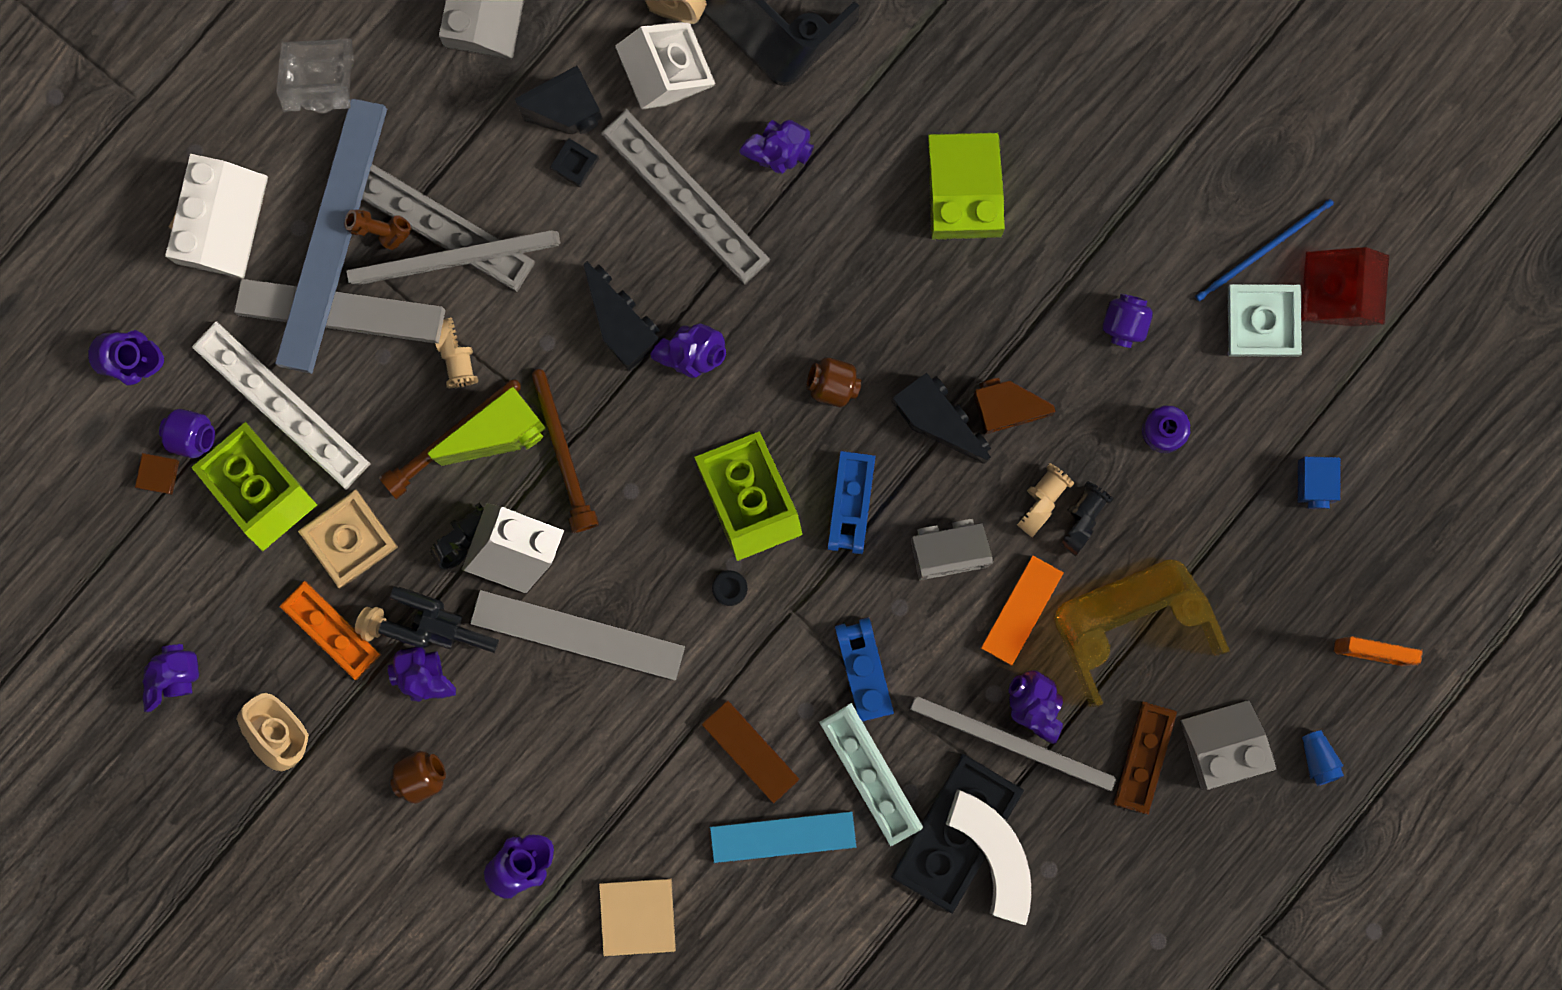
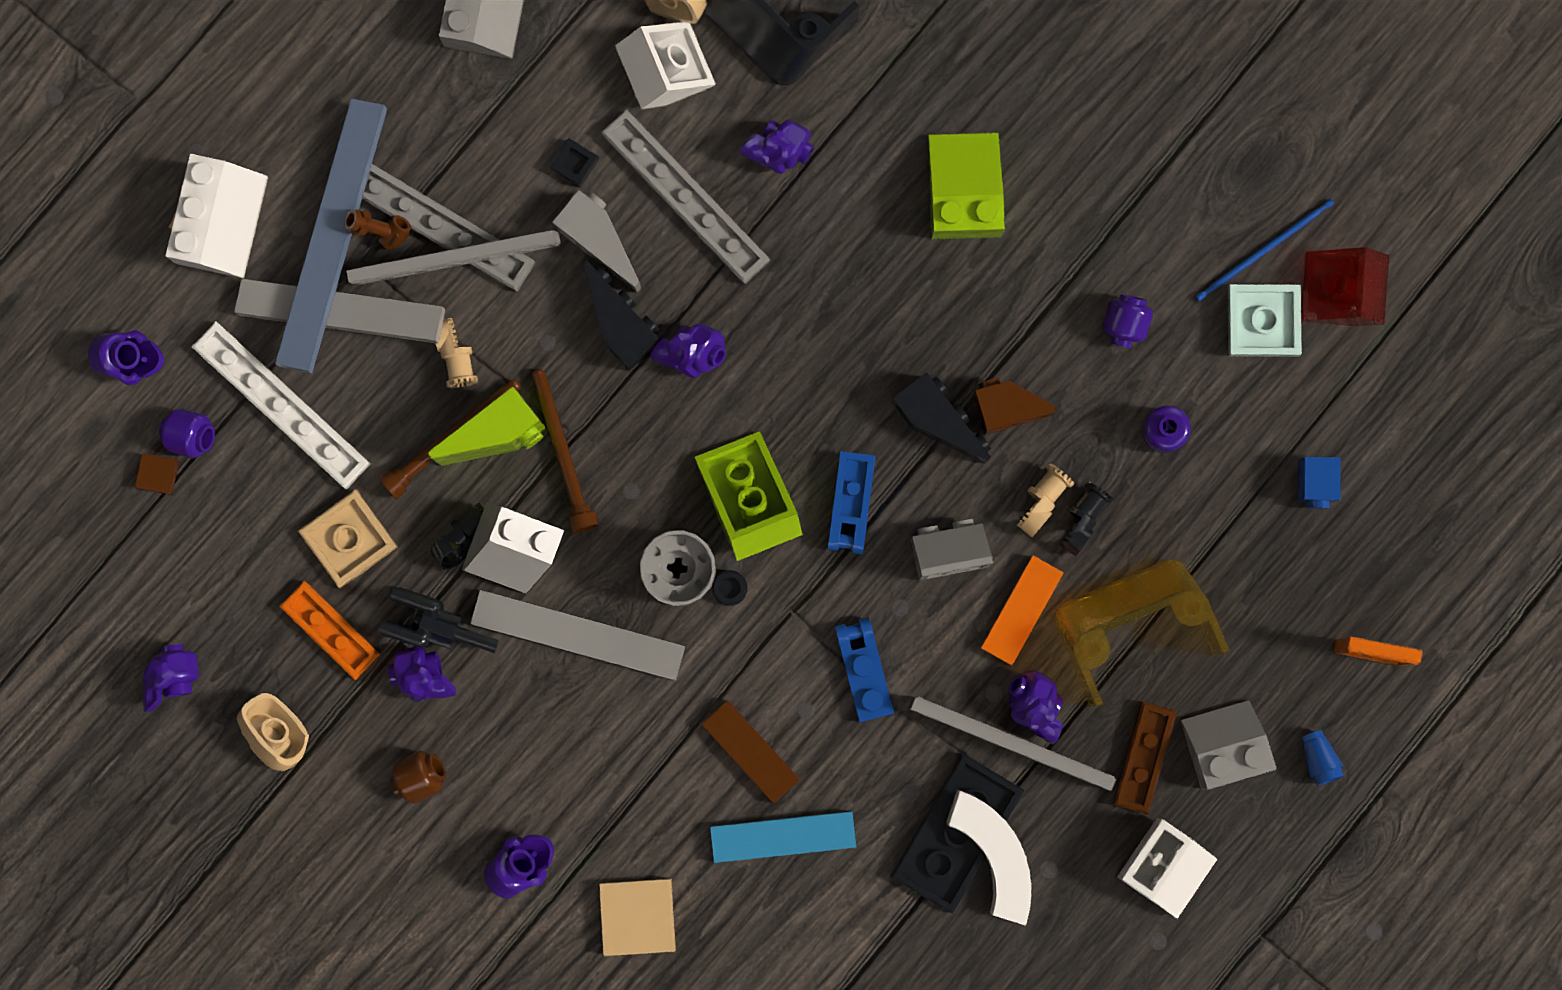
lime slope [191,422,317,551] -> none
clear brick [276,39,354,113] -> none
tan plate [355,607,386,642] -> none
black slope [515,65,603,135] -> none
reddish brown head [806,357,861,407] -> none
light aqua tile [819,703,923,846] -> none
none -> light grey slope [552,190,641,293]
none -> light grey wheel [640,530,716,606]
none -> white slope [1117,818,1217,919]

